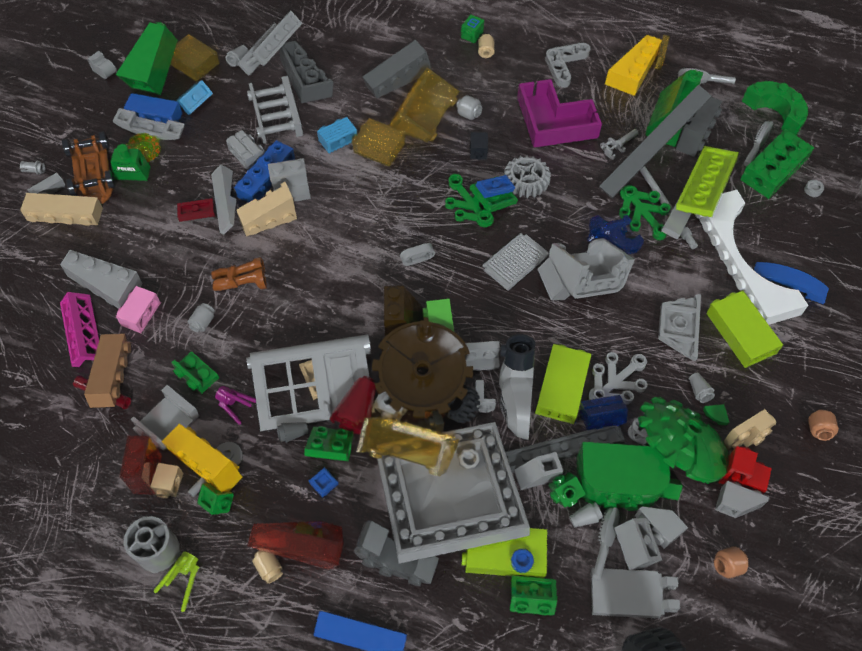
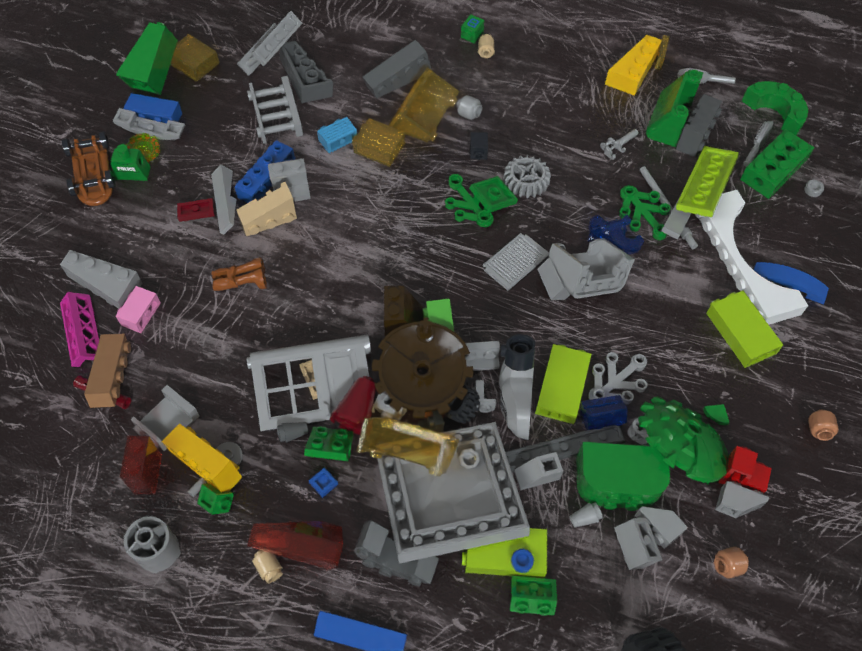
light grey pin [20,161,45,175] -> none
tan brick [20,193,103,226] -> none
light grey piece [28,173,66,194] -> none
light grey leg [87,51,117,79] -> none
tan brick [150,463,183,498] -> none
lime plant [154,552,199,612] -> none
green bracket [171,351,219,394] -> none
dark azure panel [176,80,213,115] -> none
light grey brick [188,303,215,332] -> none
magenta plant [215,385,256,425] -> none
light grey cone [226,45,248,67] -> none
light grey brick [226,130,265,170] -> none
light grey beam [400,243,435,266] -> none
blue plate [476,175,515,198] -> none
magenta piece [517,79,602,147] -> none
light grey beam [545,43,590,88] -> none
green brick [548,472,586,508] -> none
light grey tile [591,568,680,618] -> none
light grey piece [592,507,620,579] -> none
dark grey tile [599,85,712,199] -> none
light grey wing [658,294,701,361] -> none
green slope [660,478,683,500] -> none
light grey cone [689,373,715,403] -> none
tan plate [723,409,776,450] -> none

